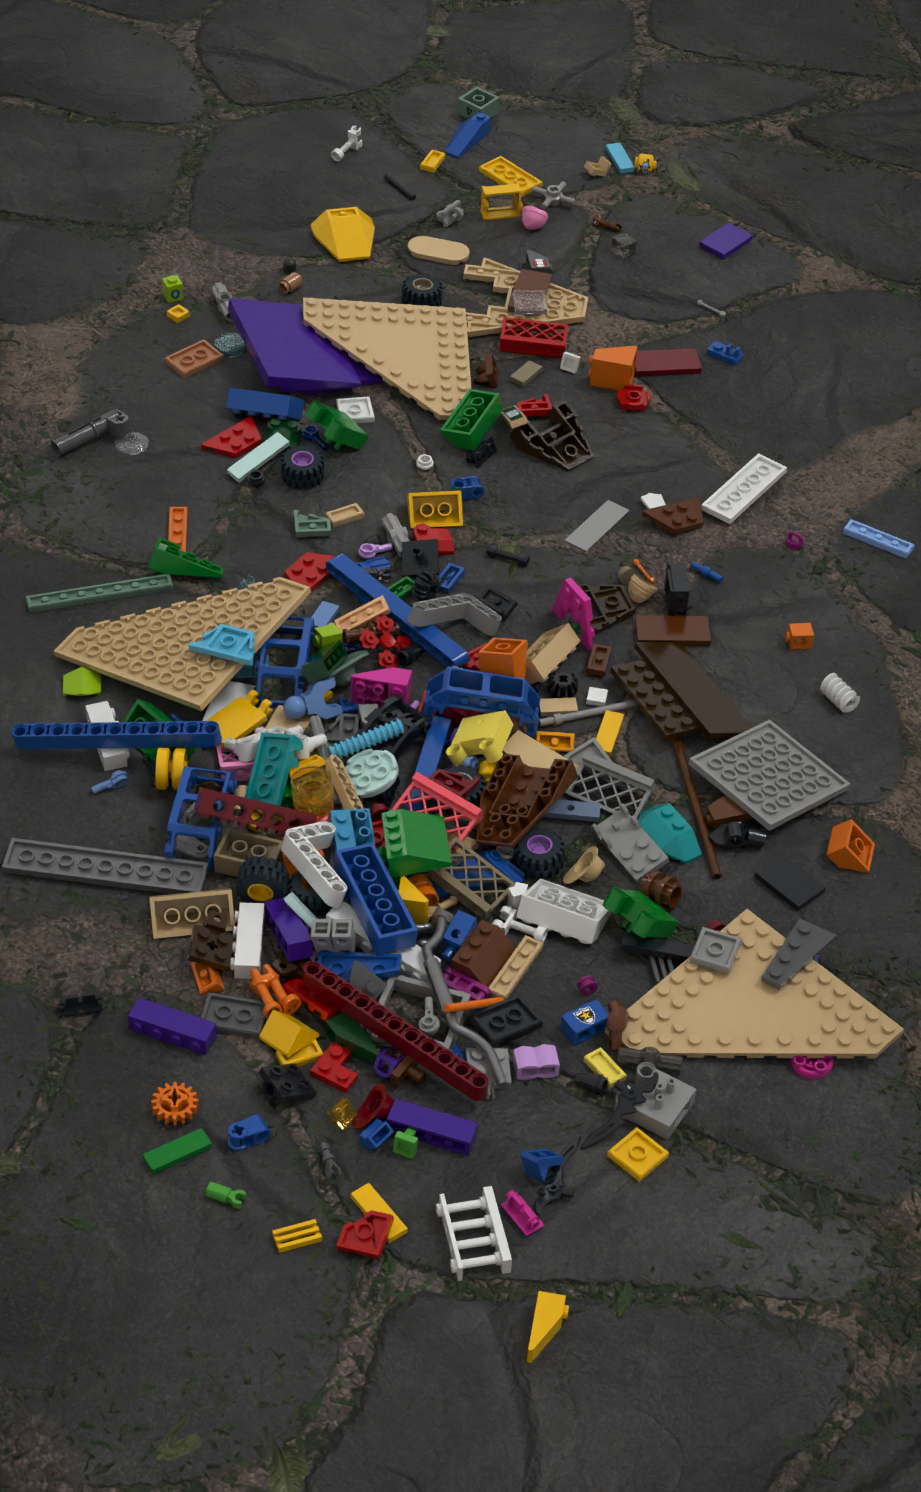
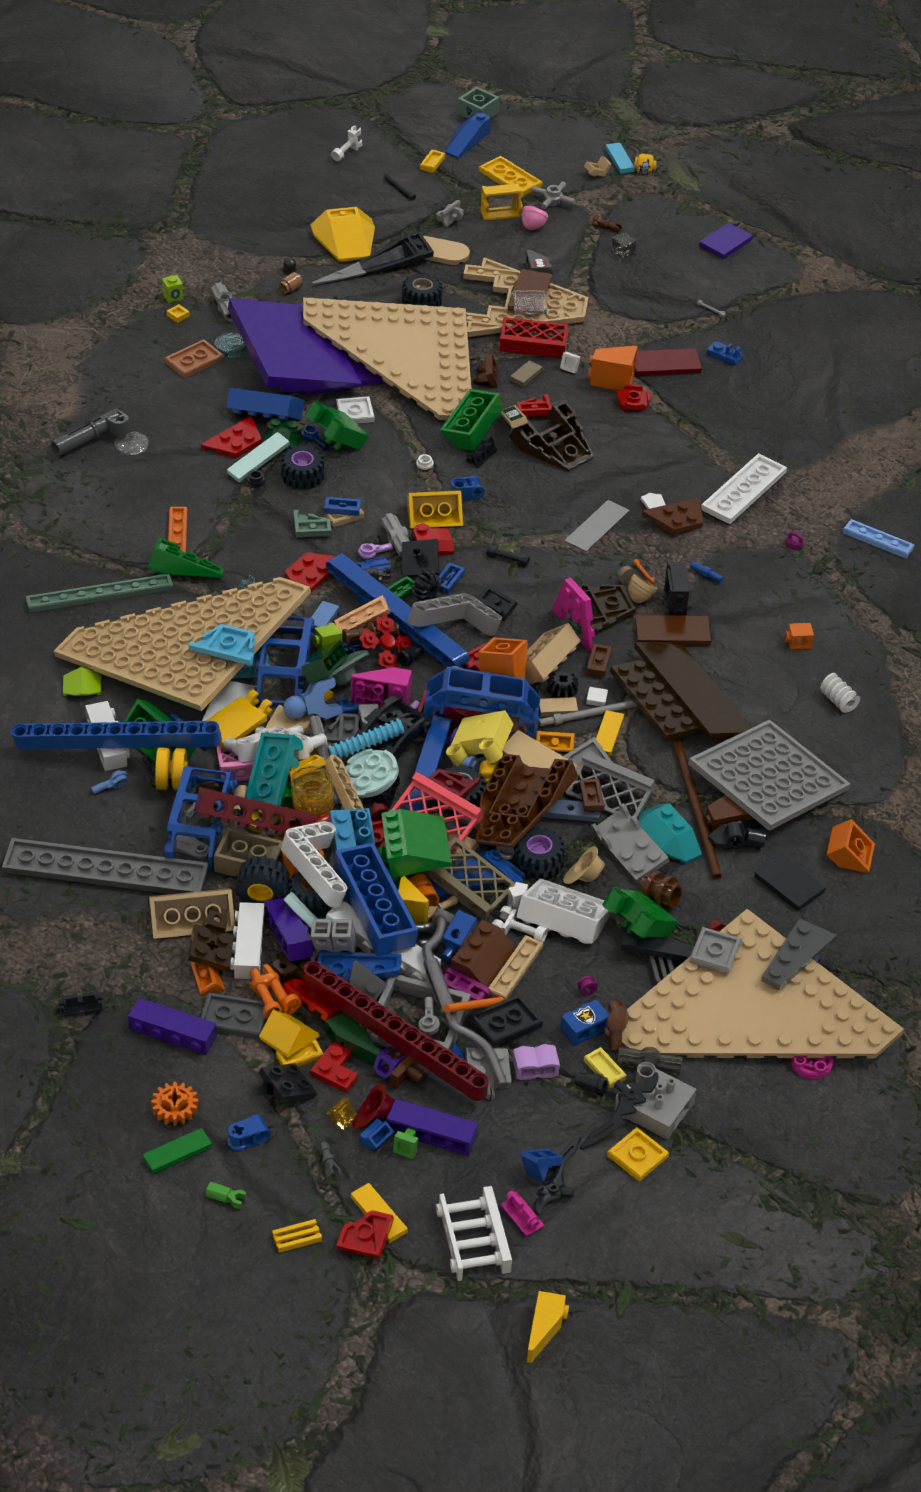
none -> black plate [312,231,434,286]
none -> blue tile [324,497,361,516]
none -> reddish brown plate [579,779,604,812]

